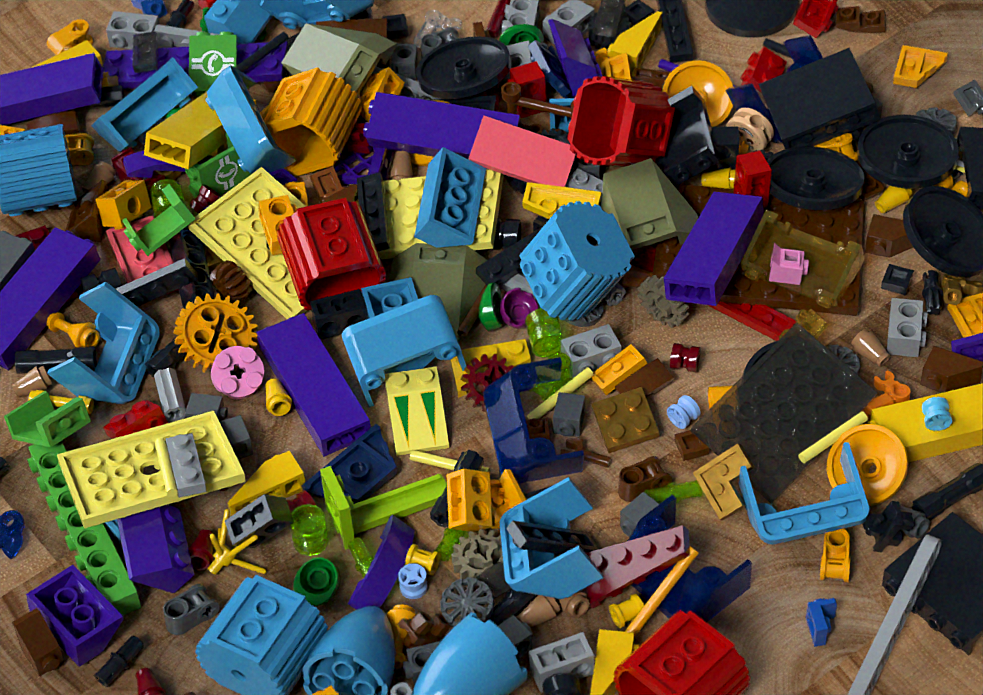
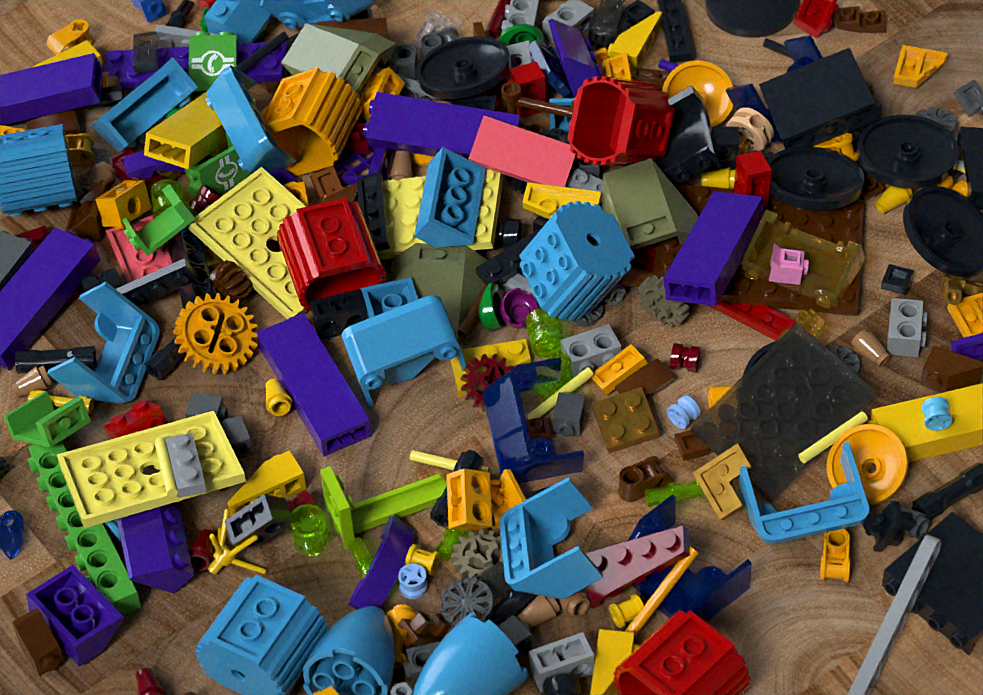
light orange piece [47,312,100,347] -> none
black axle [94,635,143,688] -> none
light grey brick [106,11,160,49] -> none
light grey axle [154,367,186,422] -> none
dark grey piece [163,584,220,635] -> none
bright pink plate [211,346,264,399] -> none
light orange brick [258,195,297,256] -> none
green hat [293,557,341,606] -> none
dark blue wing [302,424,397,504] -> none
black plate [382,13,408,38] -> none
light yellow slope [385,366,449,456] -> none
black plate [506,520,599,555] -> none
reddish brown bar [560,438,611,468] -> none
dark grey brick [620,492,664,539] -> none
red bracket [740,46,787,93] -> none
blue bracket [805,598,837,647] -> none
orange bar [862,370,910,421] -> none
reddish brown slope [865,214,913,258] -> none
black axle [922,270,943,316] -> none

